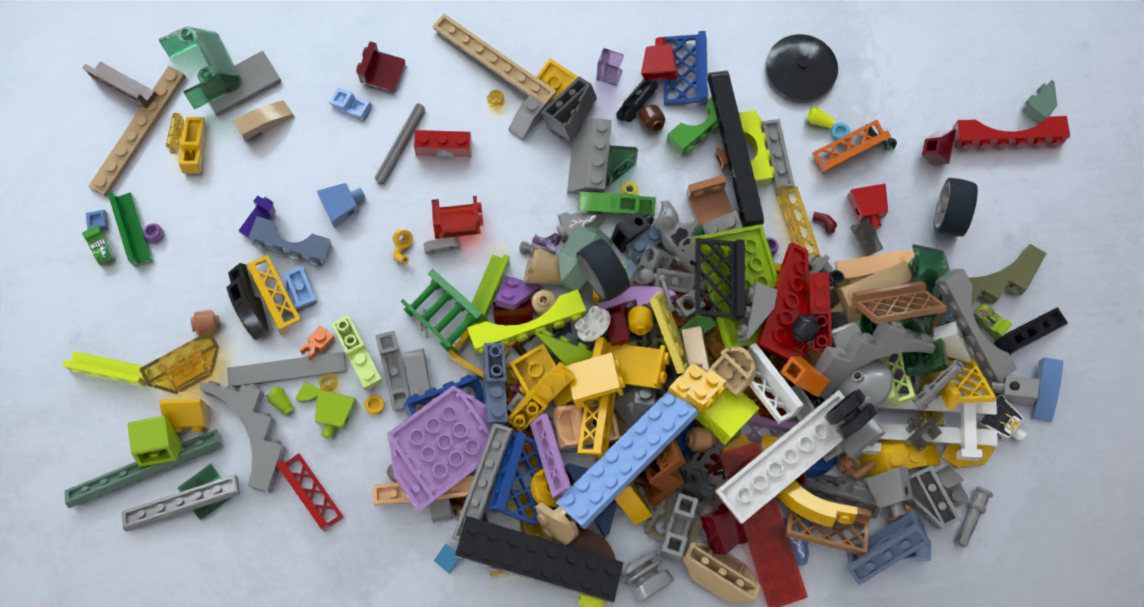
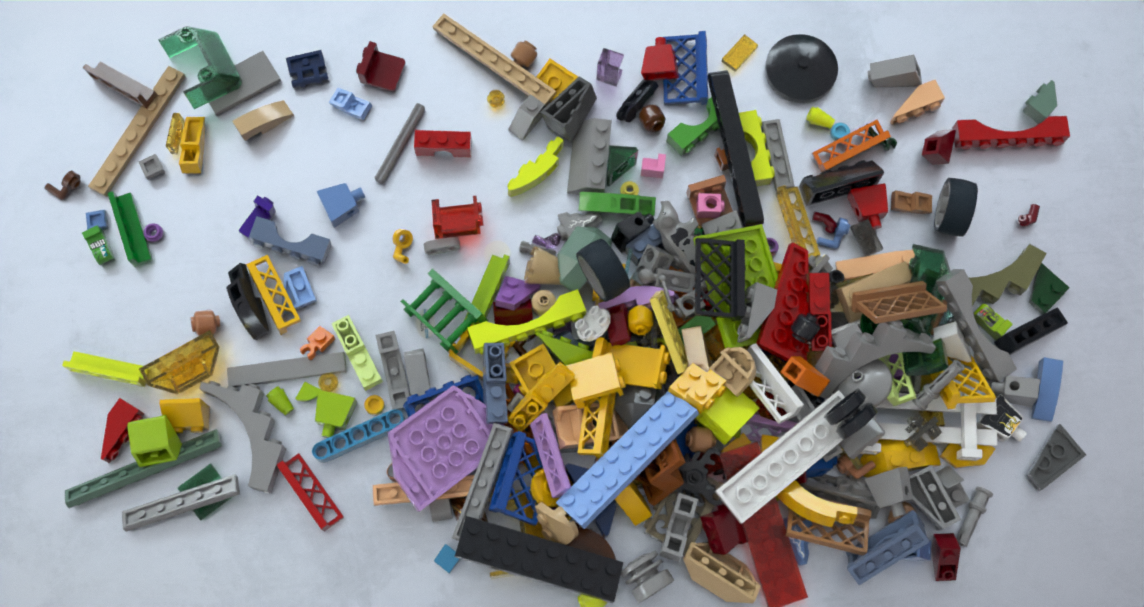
none -> reddish brown plate [44,170,81,200]
none -> red slope [101,398,145,463]
none -> light grey plate [139,154,165,180]
none -> dark blue plate [286,50,329,88]
none -> dark azure beam [312,409,405,463]
none -> neon yellow slope [507,136,564,197]
none -> medium nougat head [511,40,537,68]
none -> bright pink panel [641,154,666,179]
none -> bright pink brick [697,193,725,218]
none -> clear yellow tile [721,34,758,72]
none -> black slope [799,160,884,206]
none -> medium blue plate [816,217,850,249]
none -> light grey slope [868,54,922,87]
none -> light nougat slope [890,80,945,124]
none -> medium nougat slope [891,190,932,214]
none -> dark red slope [932,533,961,581]
none -> dark red arm [1018,204,1040,227]
none -> dark grey wing [1027,424,1086,491]
none -> dark green wing [1029,263,1070,315]

